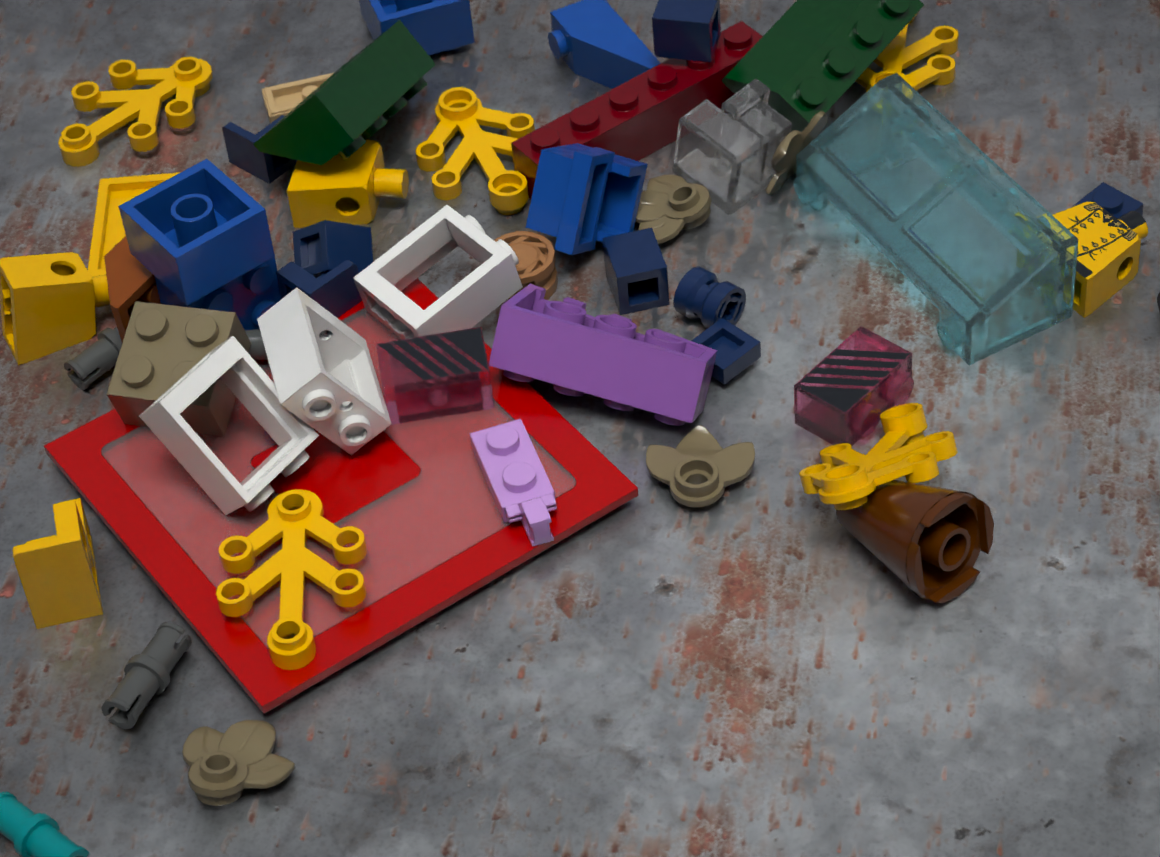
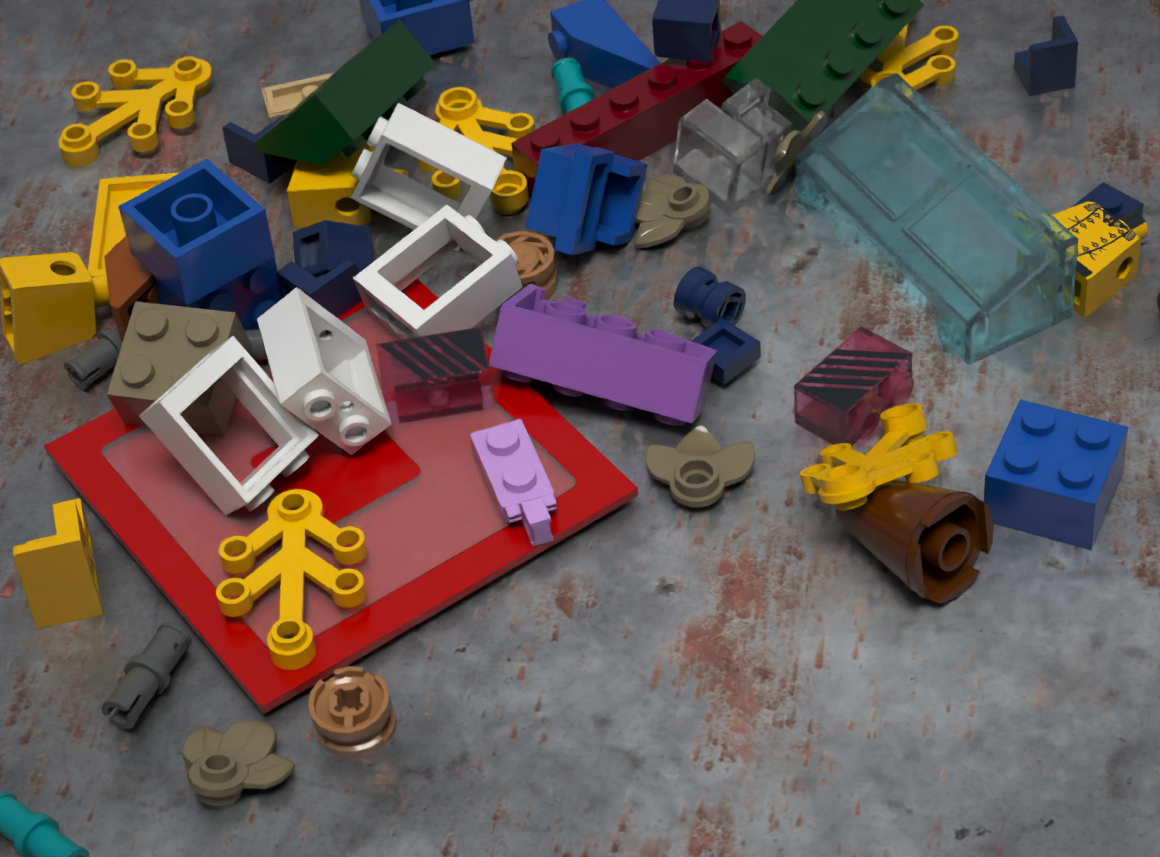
dark blue brick [602,228,670,315] -> none
none -> medium nougat wheel [308,666,397,758]
none -> white window [351,103,506,252]
none -> teal pin [551,58,596,115]
none -> blue brick [984,399,1128,550]
none -> dark blue panel [1014,15,1078,96]

